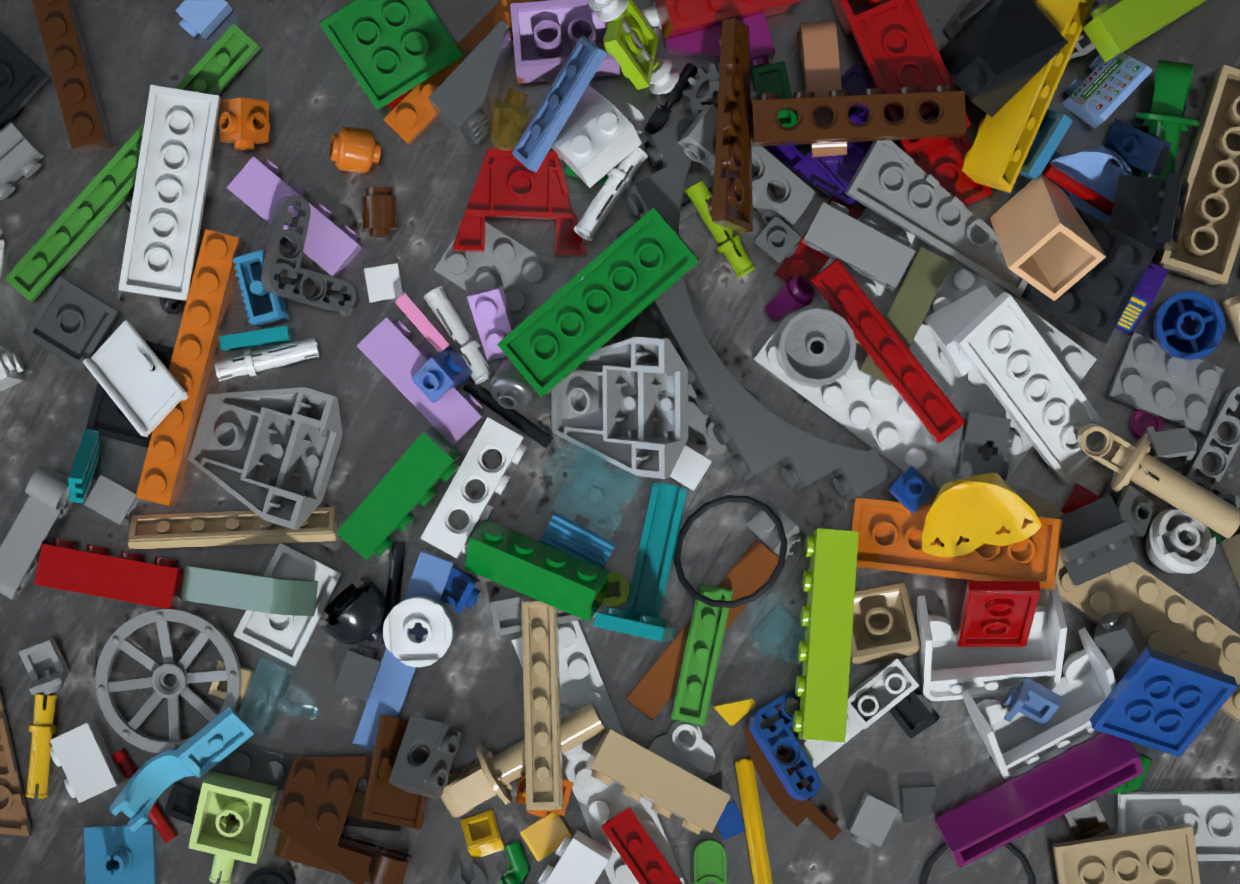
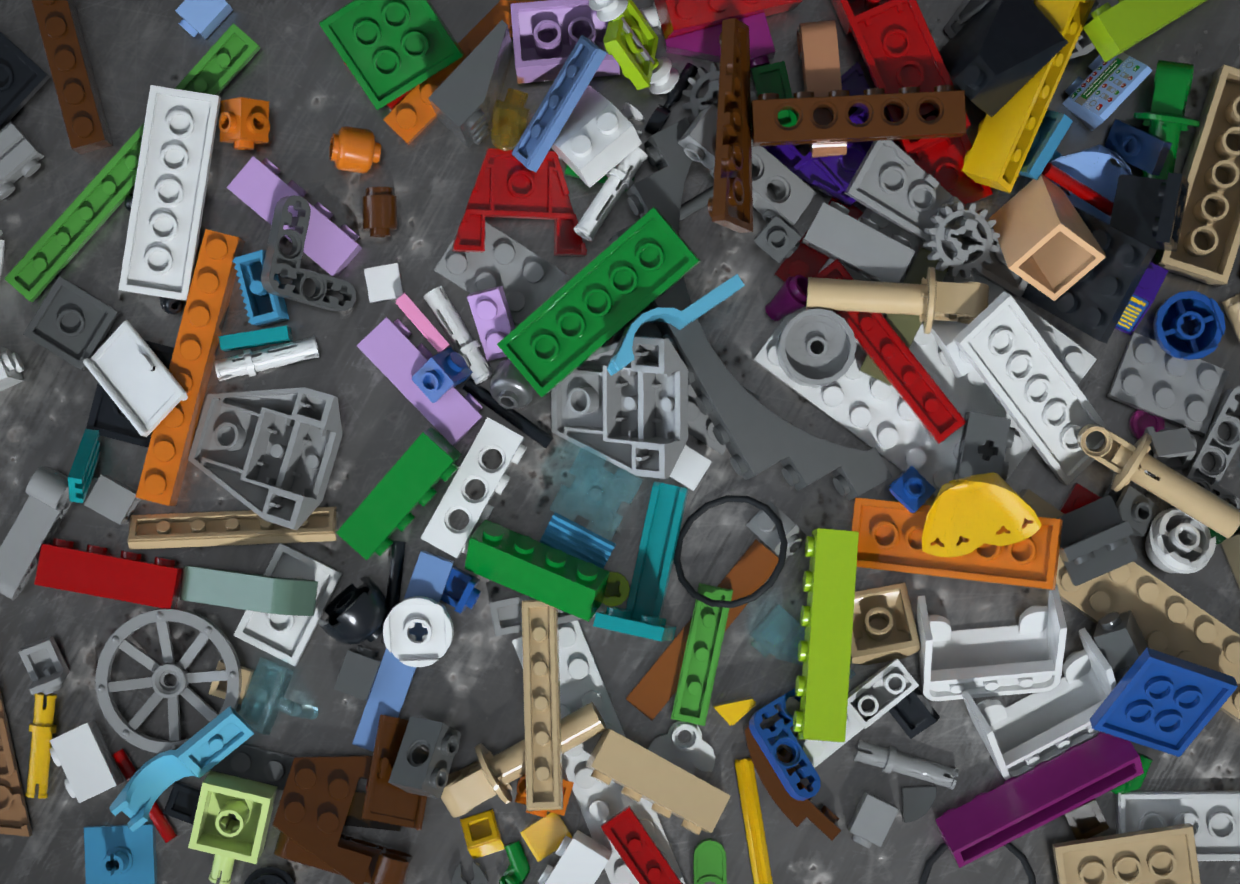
lime pin [684,179,756,278] -> none
blue sticker [702,771,745,840] -> none
red tile [956,581,1041,647] -> none
medium blue bracket [1003,677,1063,725] -> none
none -> medium azure piece [606,274,745,376]
none -> tan piece [806,267,989,334]
none -> light grey pin [853,739,959,790]
none -> light grey gear [923,202,1000,278]

